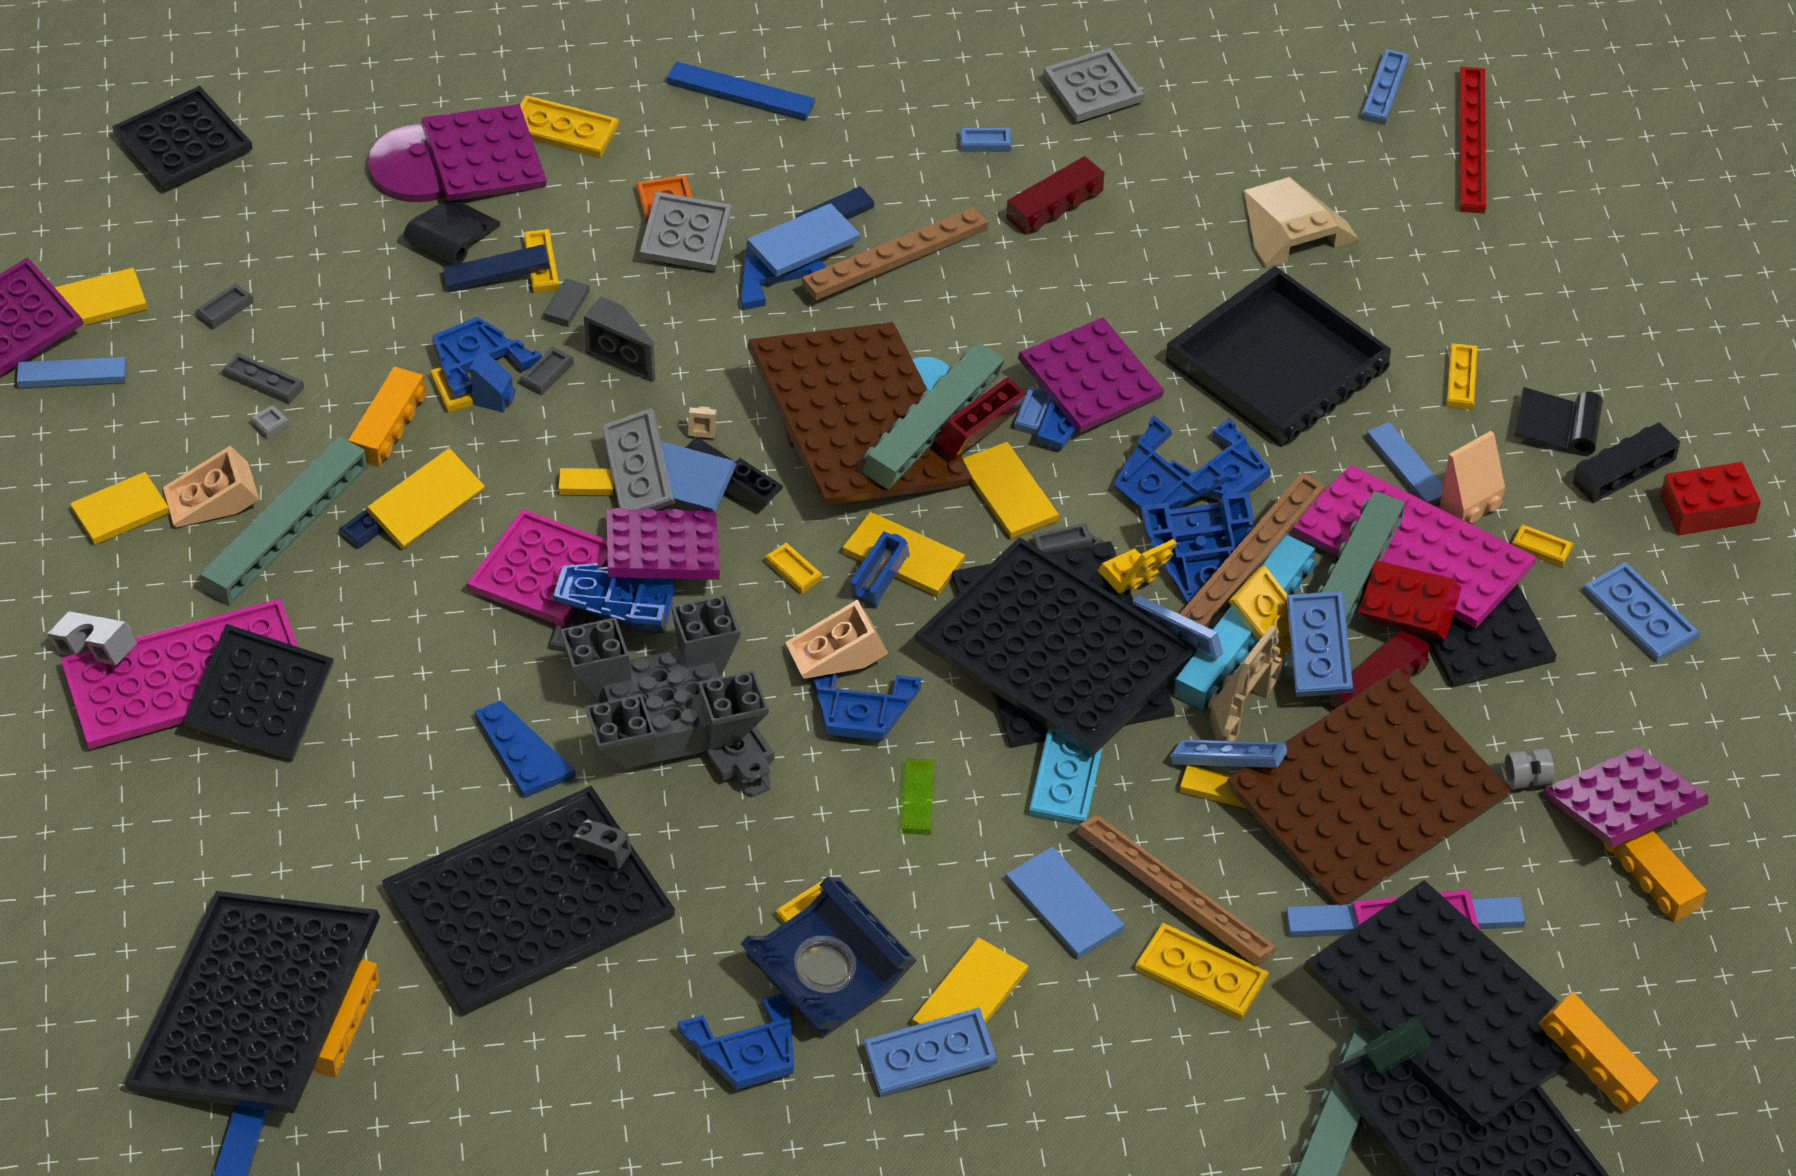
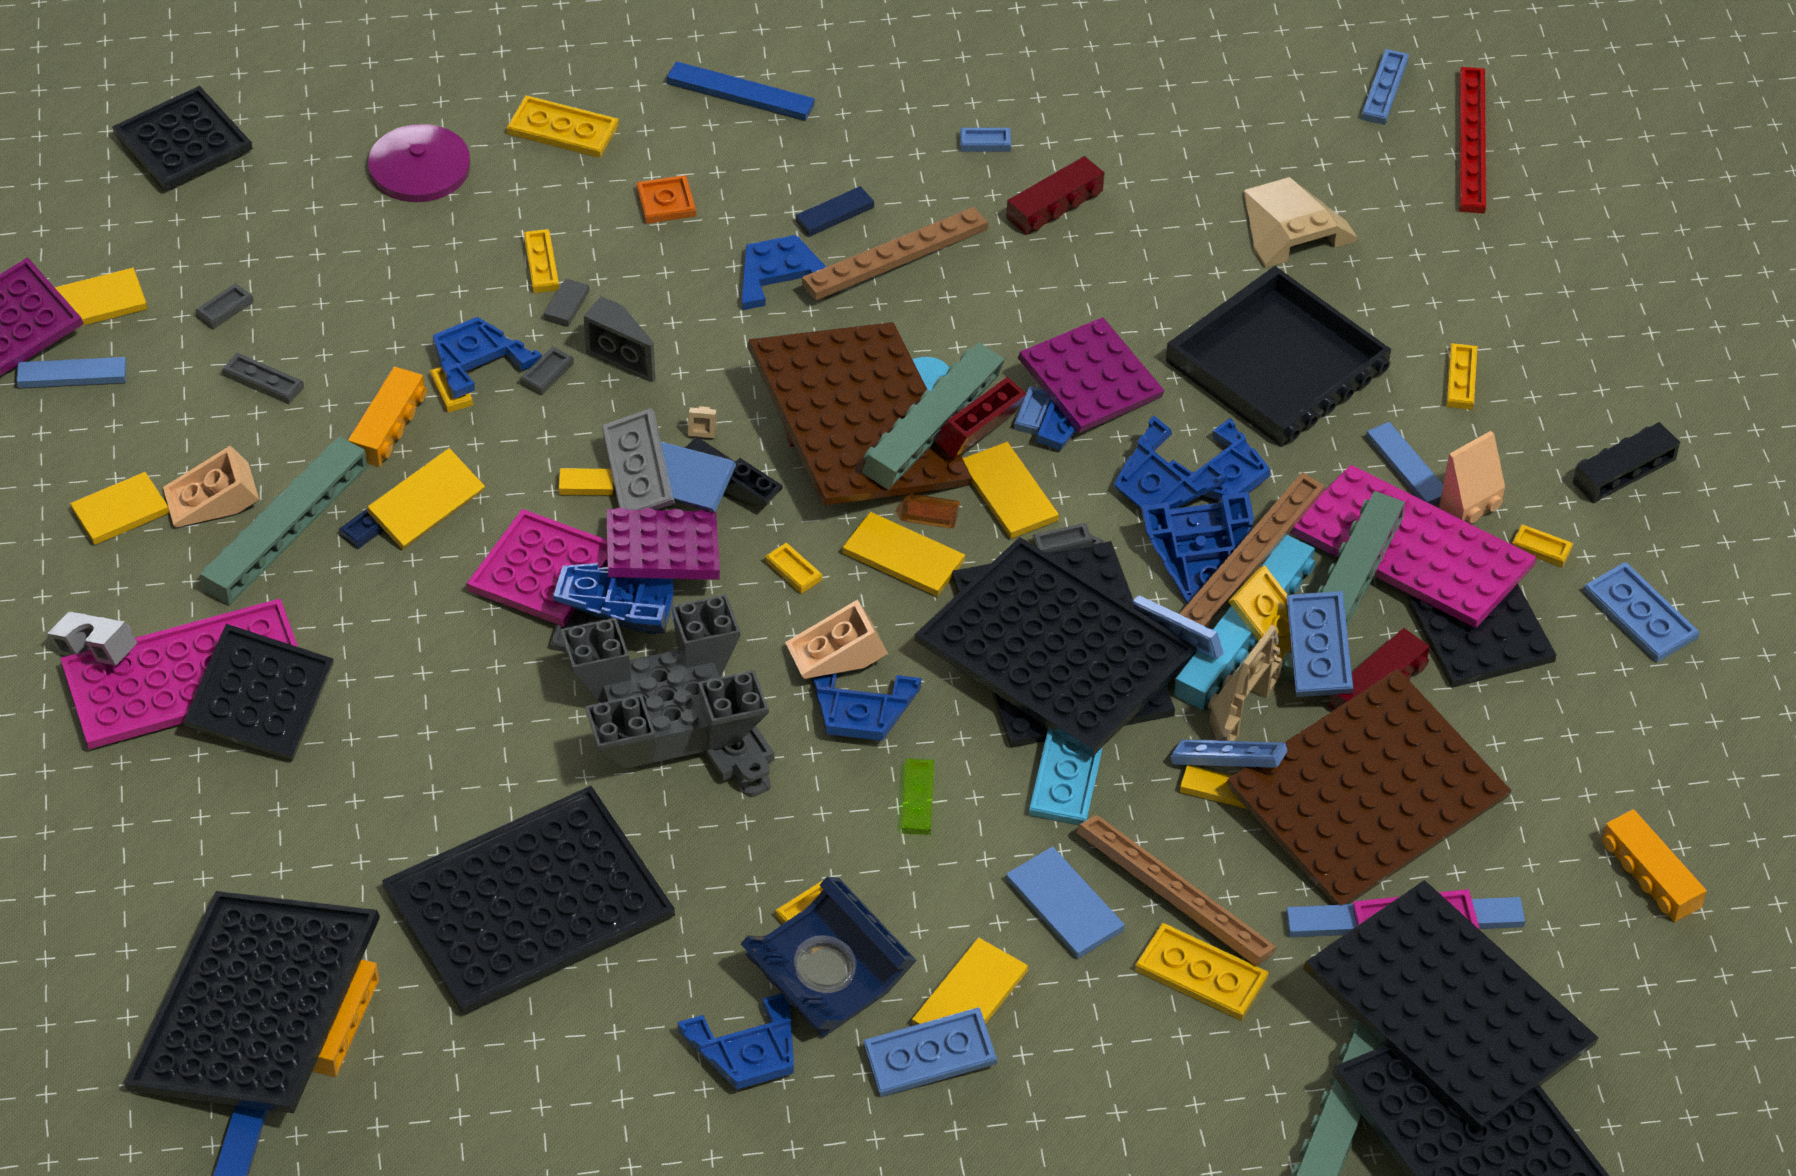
light grey tile [251,405,289,439] -> none
black door [403,200,501,265] -> none
magenta plate [421,104,547,201] -> none
dark blue tile [443,244,550,292] -> none
blue slope [470,350,516,413] -> none
blue wing [475,700,576,798] -> none
dark grey leg [571,820,632,870] -> none
light grey plate [640,191,732,271] -> none
medium blue tile [746,203,861,277] -> none
blue window [850,531,910,608] -> none
light grey plate [1044,47,1144,122] -> none
yellow bracket [1097,539,1177,594] -> none
red brick [1359,560,1462,640] -> none
clear green tile [1363,1016,1433,1075] -> none
light grey wheel [1505,748,1554,789] -> none
black door [1514,387,1603,456] -> none
light orange brick [1538,991,1658,1113] -> none
magenta plate [1544,747,1708,848] -> none
red brick [1660,462,1761,536] -> none
none -> clear orange slope [901,494,960,528]

